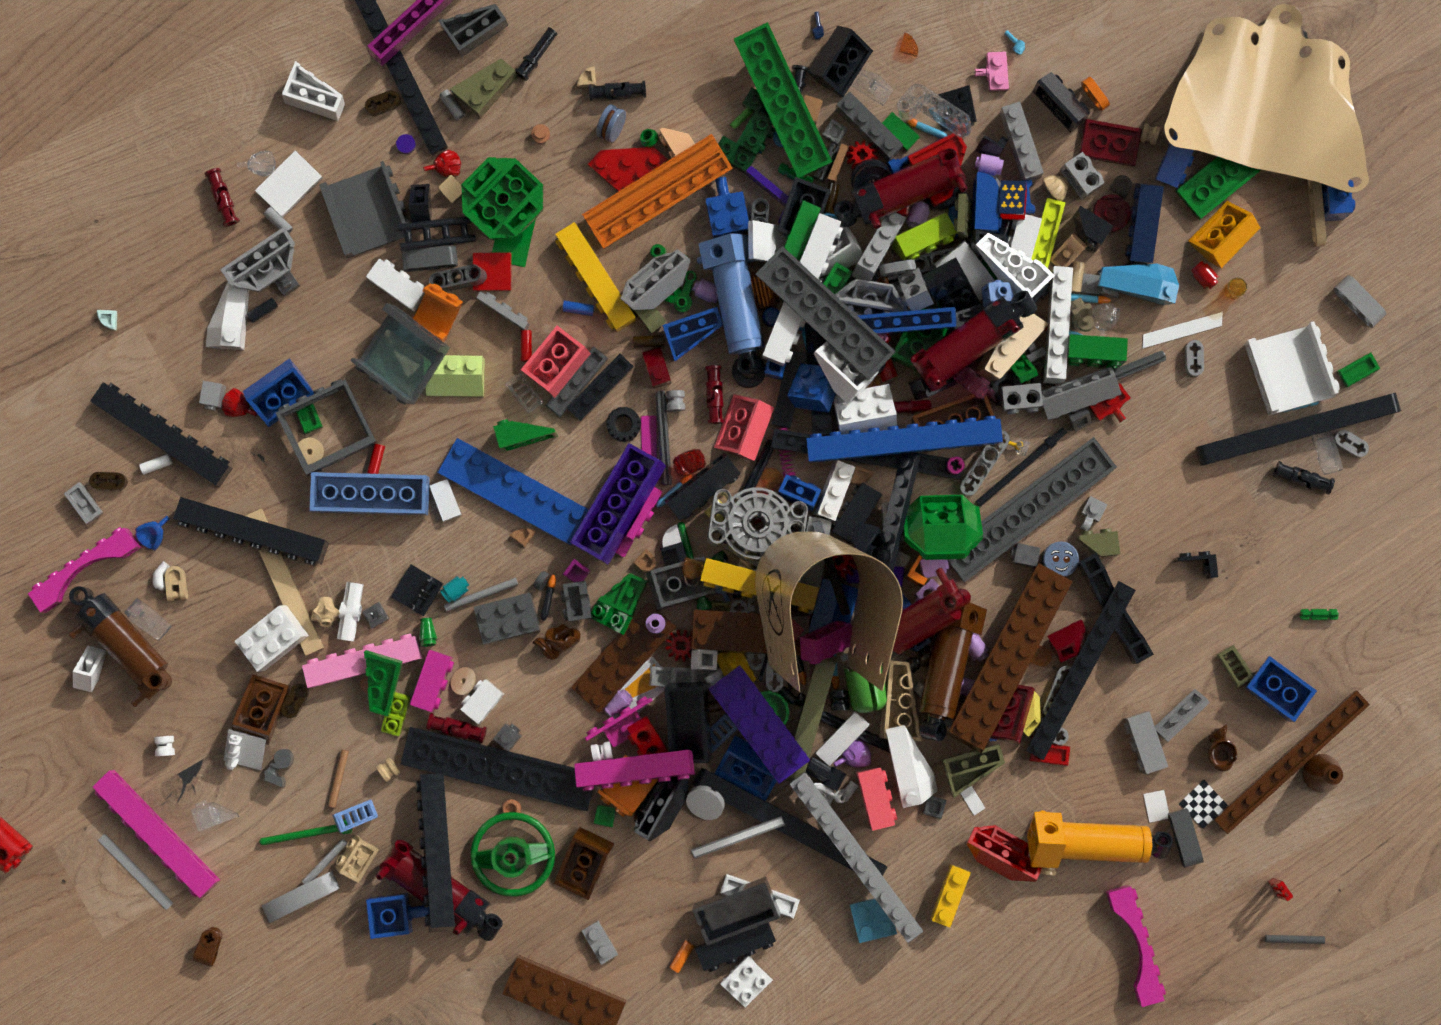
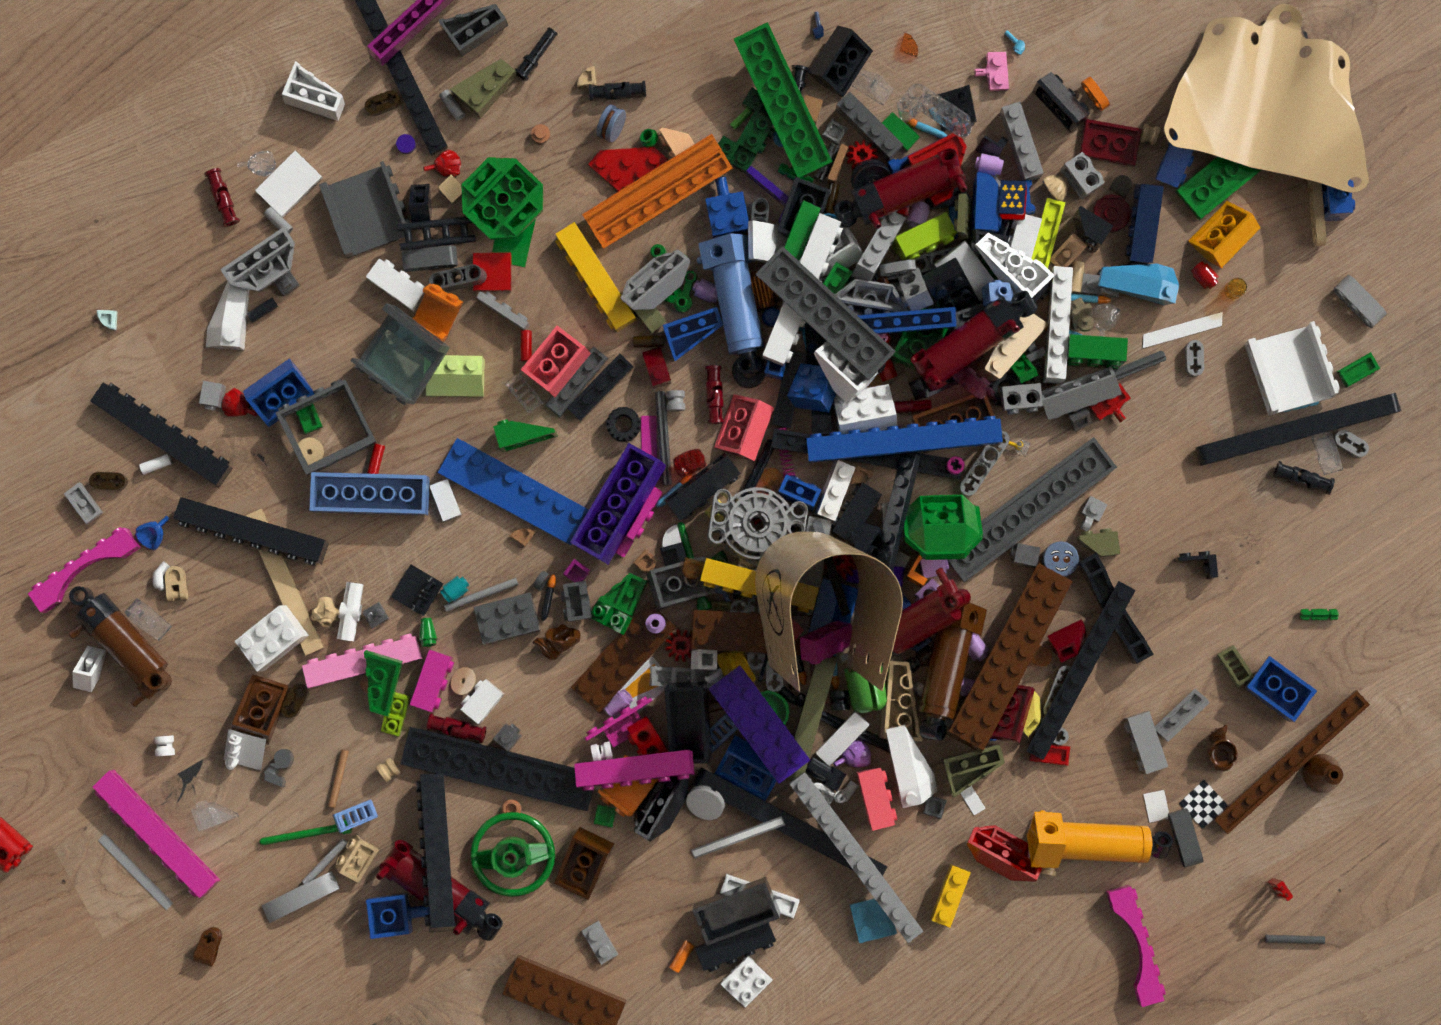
blue hinge [563,301,595,316] -> none
black bar [975,427,1067,507] -> none

